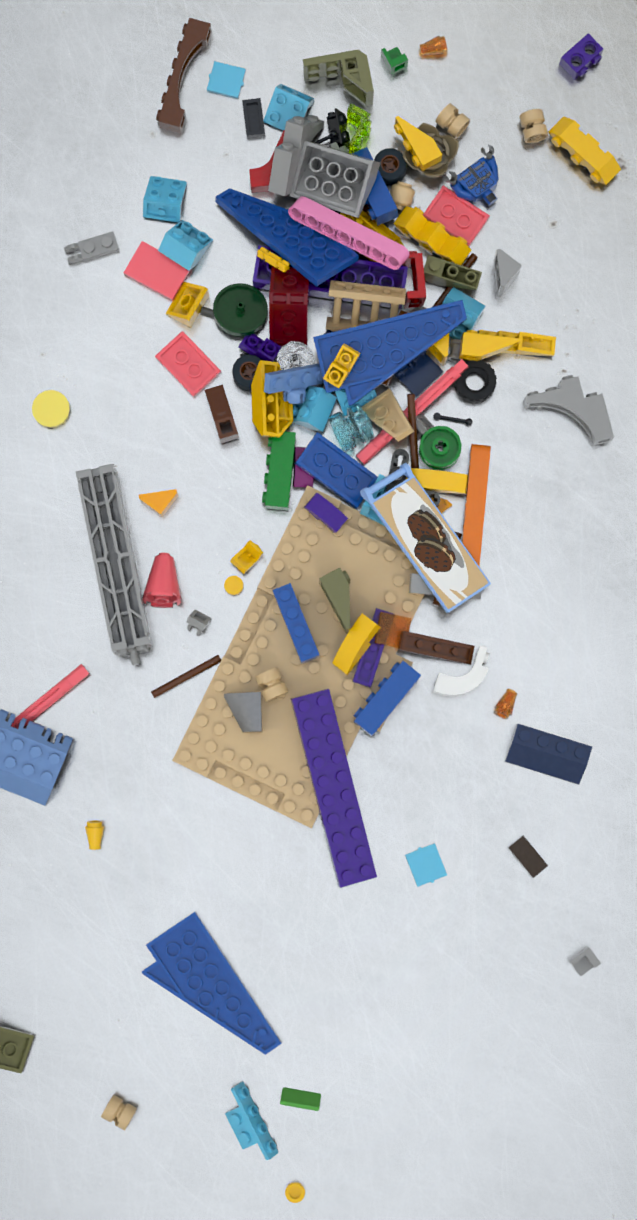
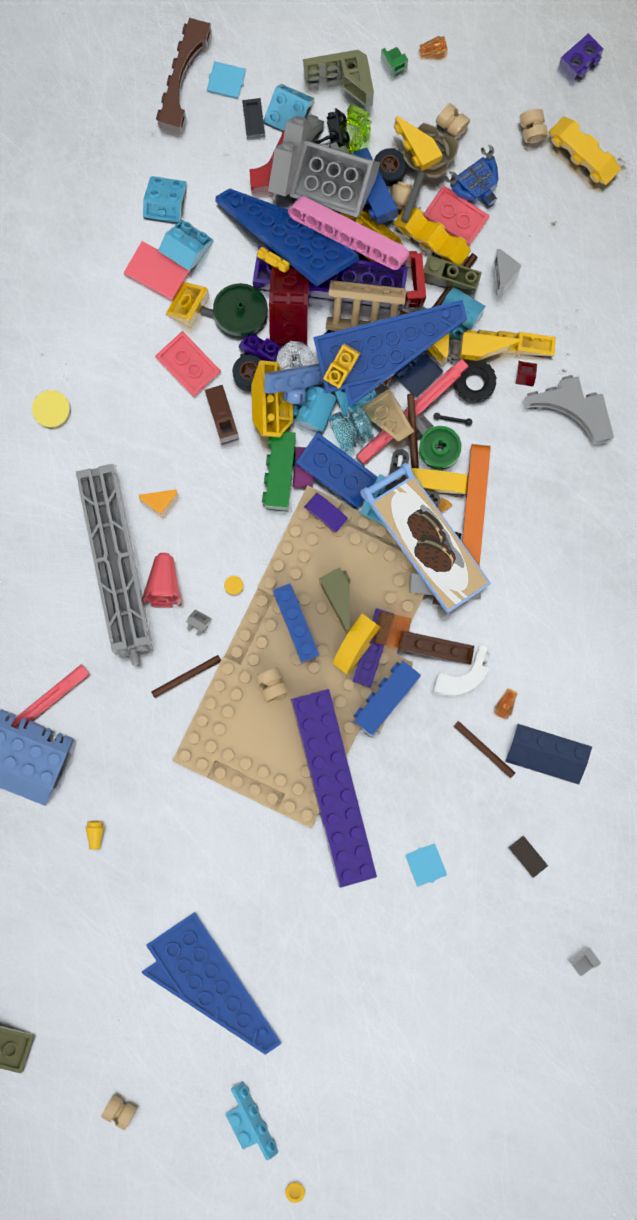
light grey hinge [64,231,119,264] -> none
flat silver slope [224,692,262,732] -> none
yellow bracket [230,540,263,574] -> none
bright green slope [280,1087,321,1111] -> none
none -> dark grey bar [401,171,425,223]
none -> reddish brown bar [454,721,516,778]
none -> dark red slope [515,361,537,386]

